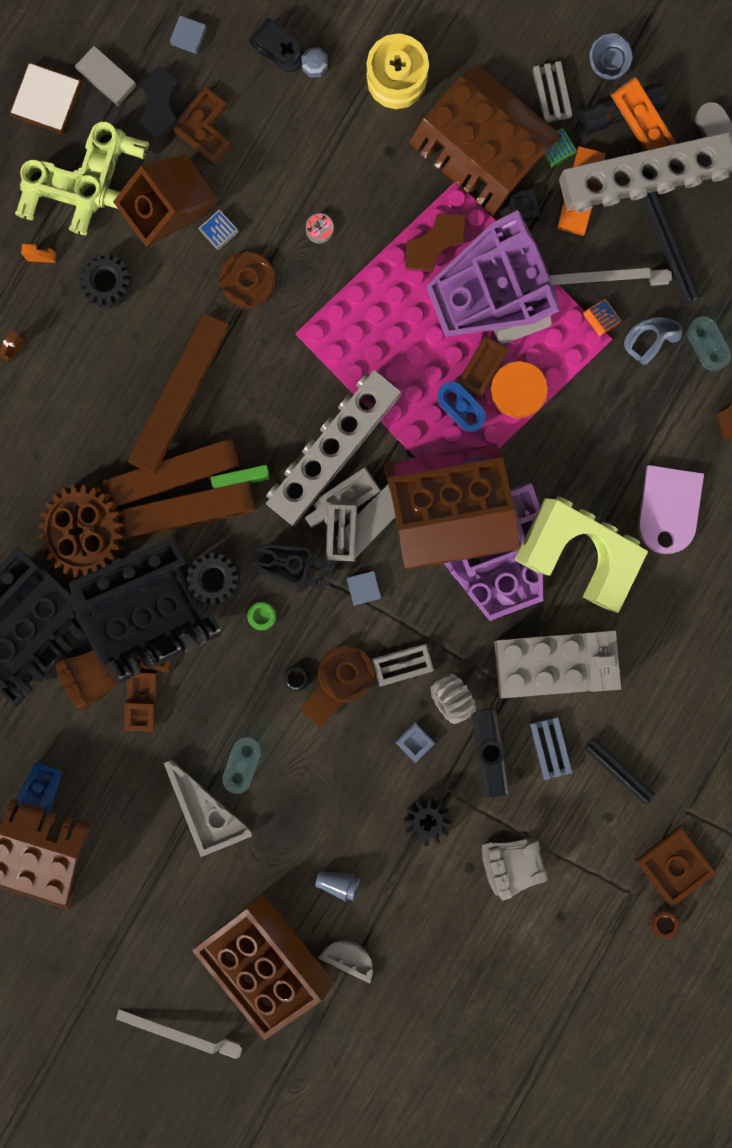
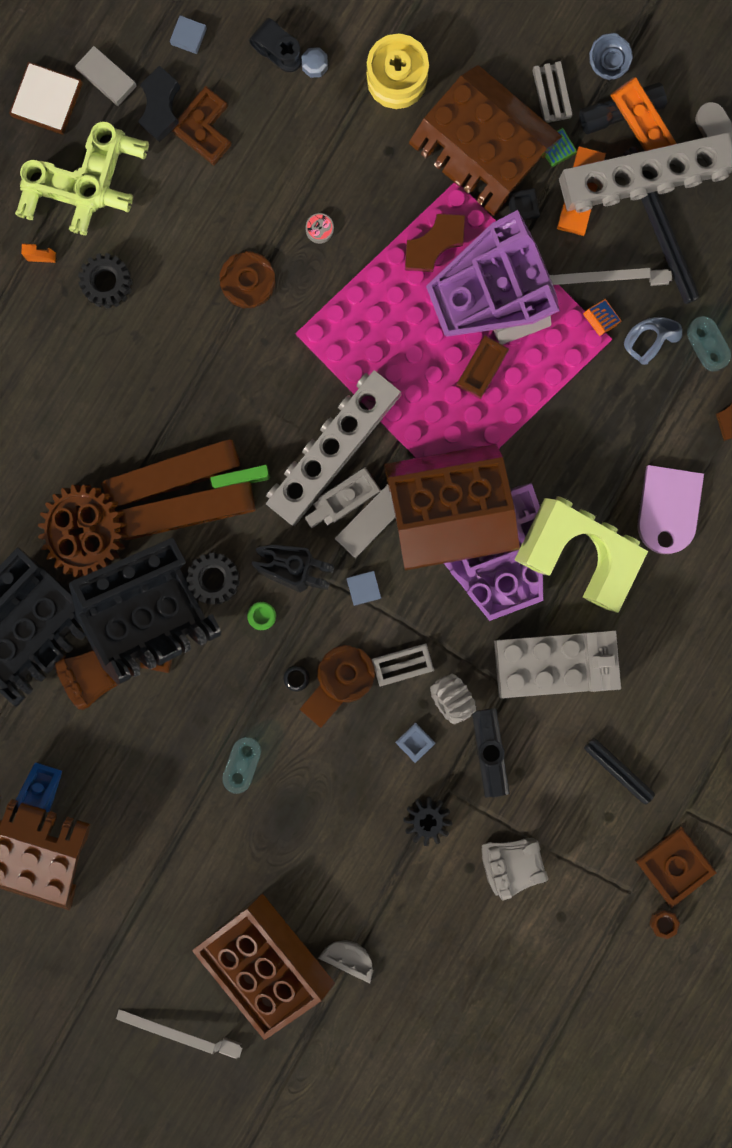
reddish brown tile [0,330,25,363] -> none
reddish brown slope [113,154,218,247] -> none
reddish brown slope [125,670,157,732] -> none
reddish brown tile [128,314,230,475] -> none
light grey wing [164,760,253,857] -> none
tile [199,210,239,251] -> none
sand blue cone [316,870,360,902] -> none
light grey tile [325,503,357,561] -> none
blue plate [437,382,486,432] -> none
orange tile [490,361,548,419] -> none
sand blue tile [530,717,572,780] -> none

